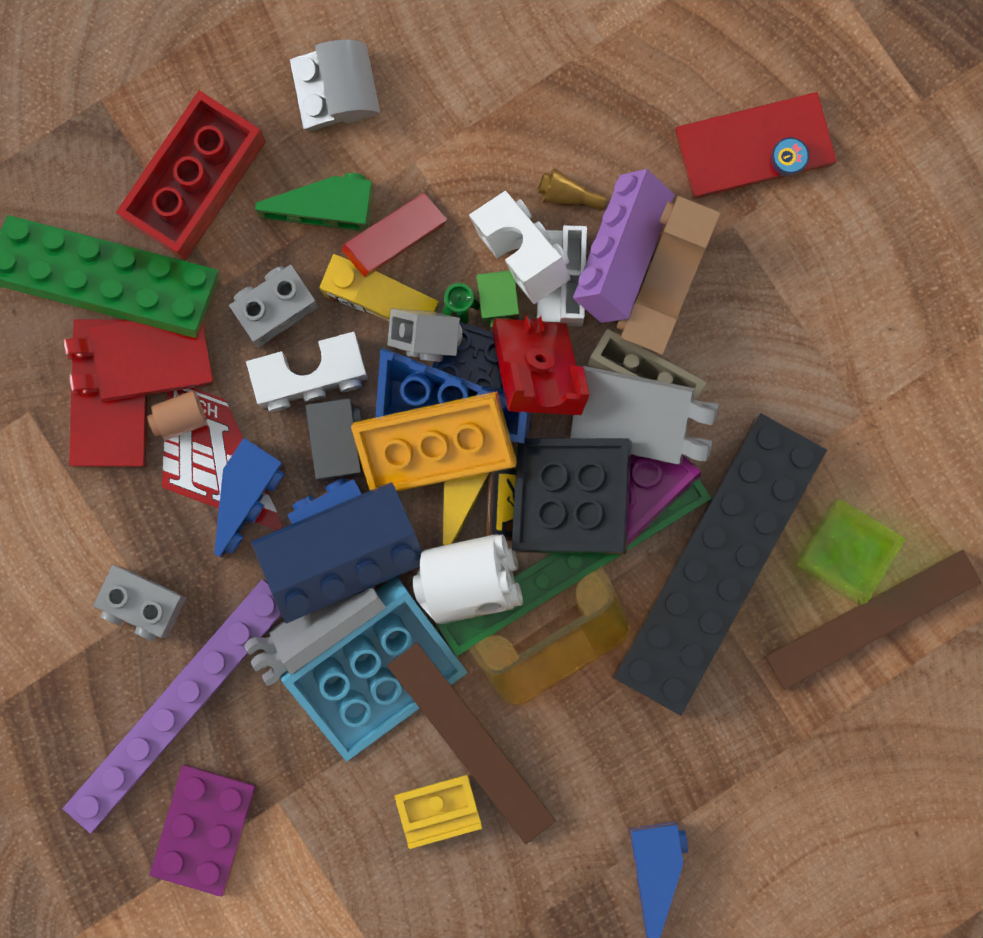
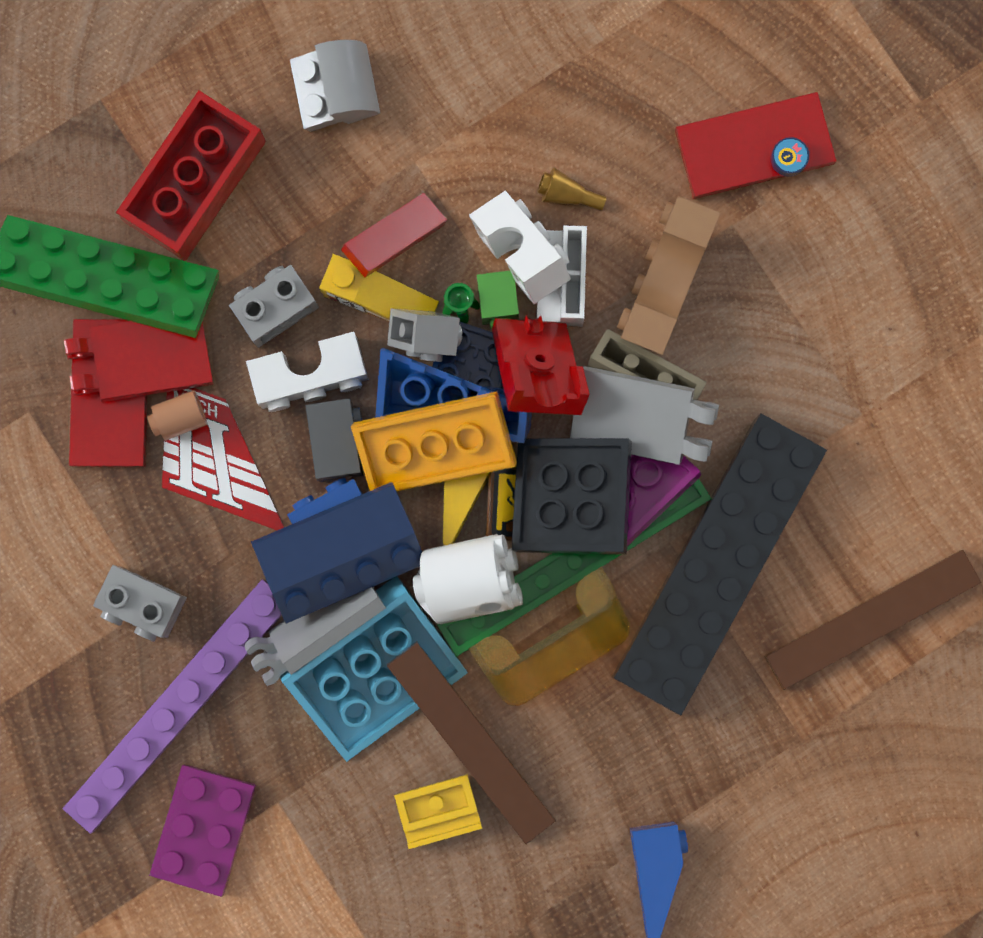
blue slope [214,438,285,558] -> none
green slope [255,173,374,232] -> none
medium lavender brick [573,169,674,323] -> none
clear neon green brick [794,499,906,605] -> none

